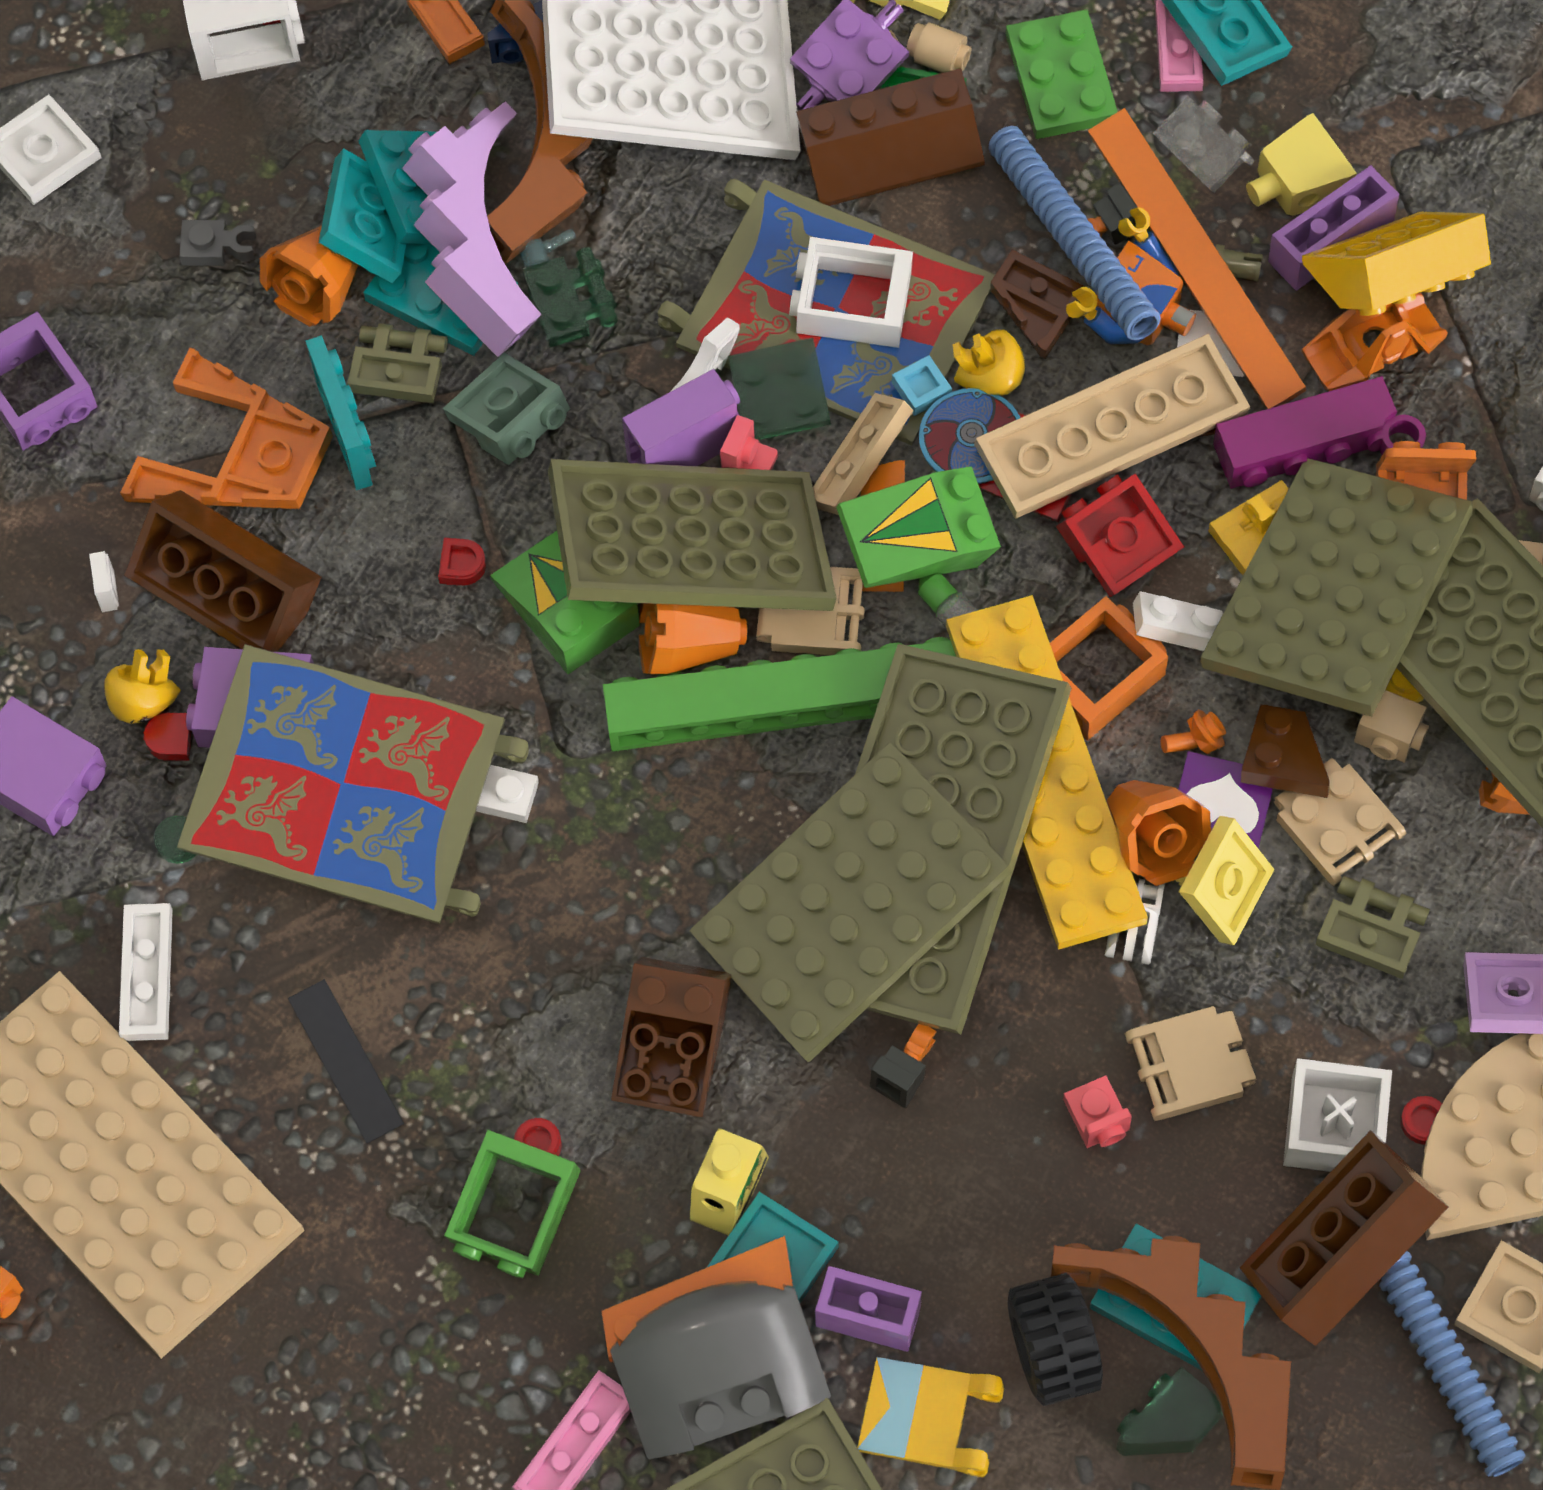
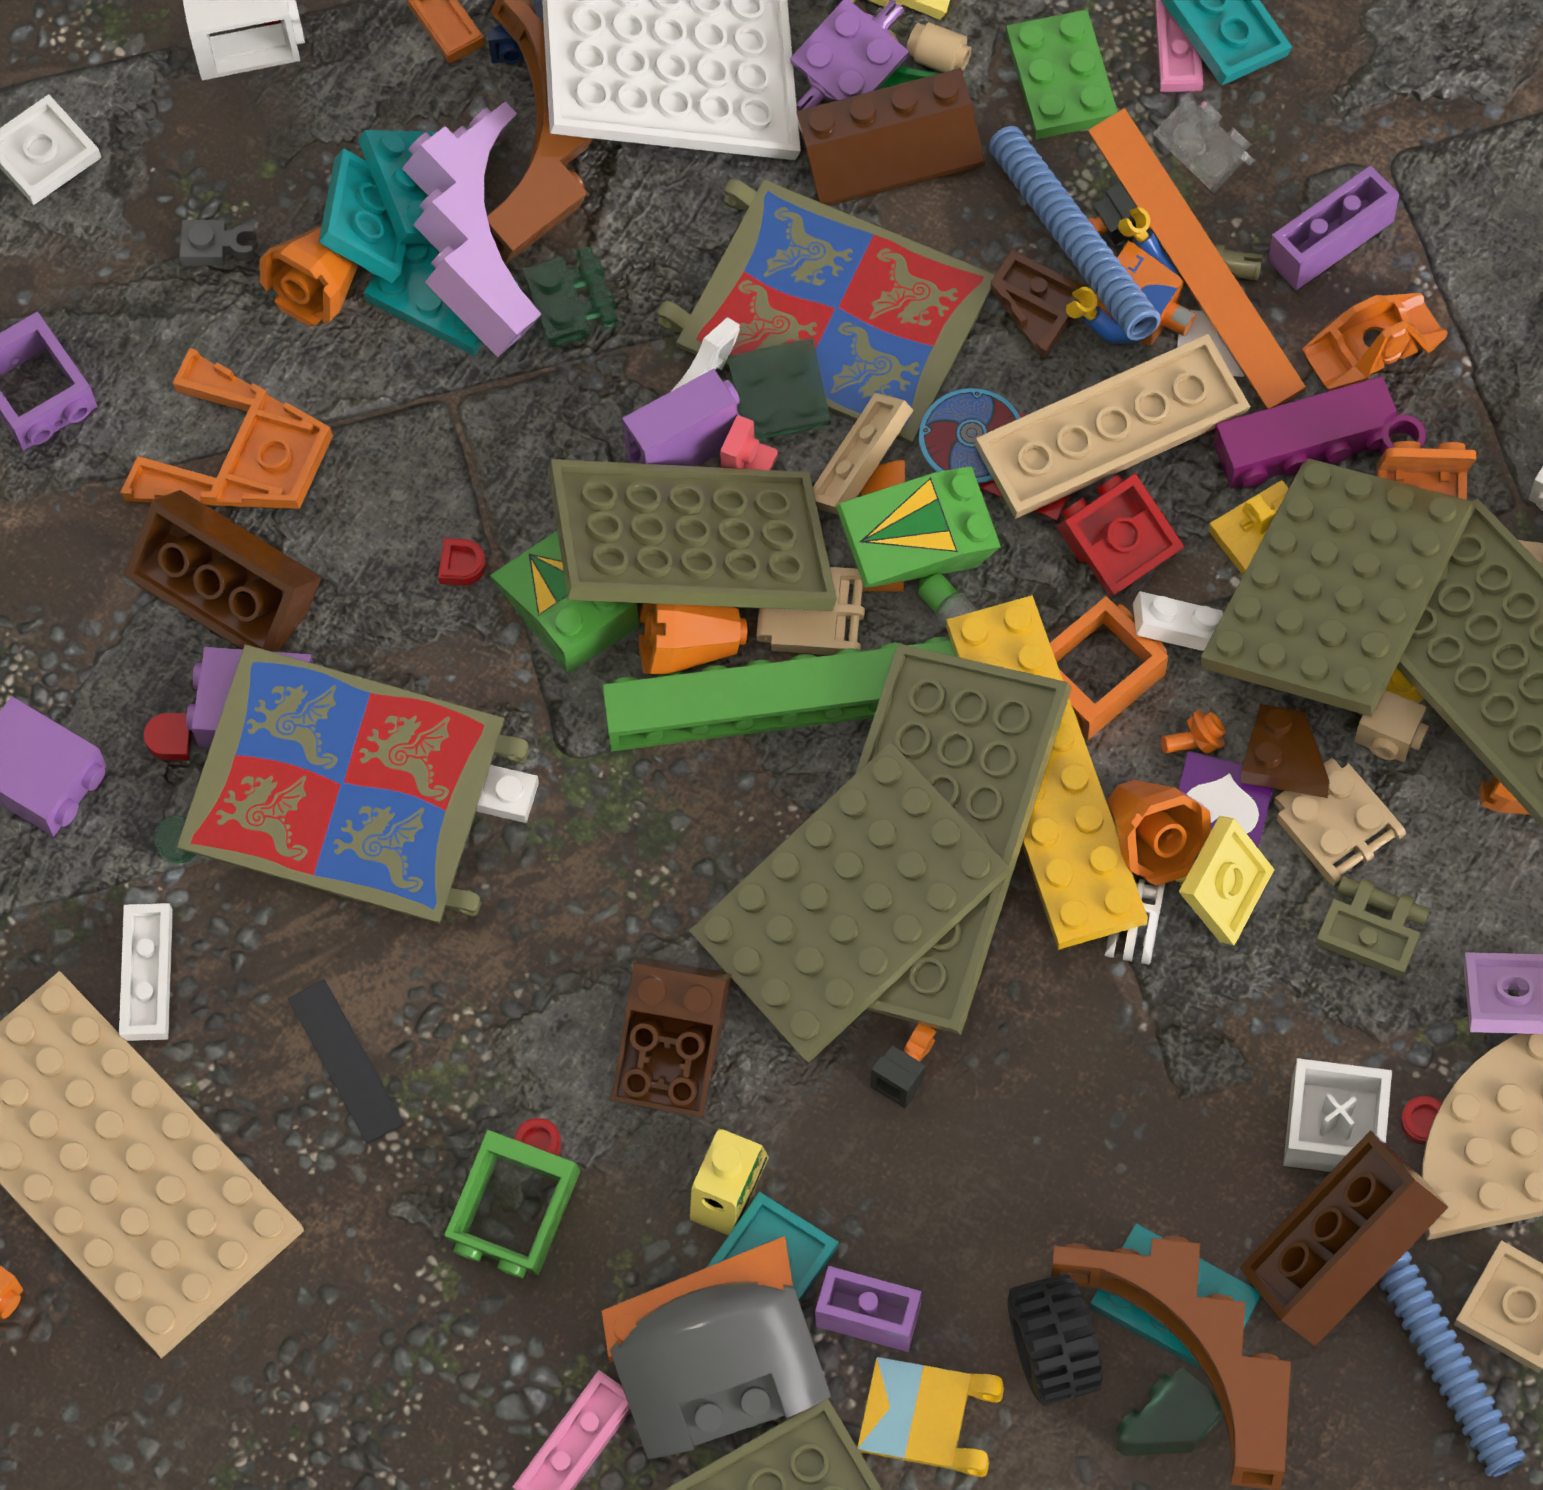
white tile [89,551,119,612] -> none
yellow piece [104,649,181,724] -> none
teal plate [305,335,376,491] -> none
olive plate [347,323,448,403] -> none
sand green plate [443,352,570,465] -> none
clear light blue hand [521,229,576,272] -> none
white window [789,237,913,348] -> none
medium azure plate [891,355,952,416] -> none
yellow piece [952,329,1025,396] -> none
coral bracket [1063,1076,1132,1148] -> none
tan plate [1125,1006,1256,1121] -> none
light yellow torso [1246,113,1357,216] -> none
yellow slope [1302,212,1491,316] -> none

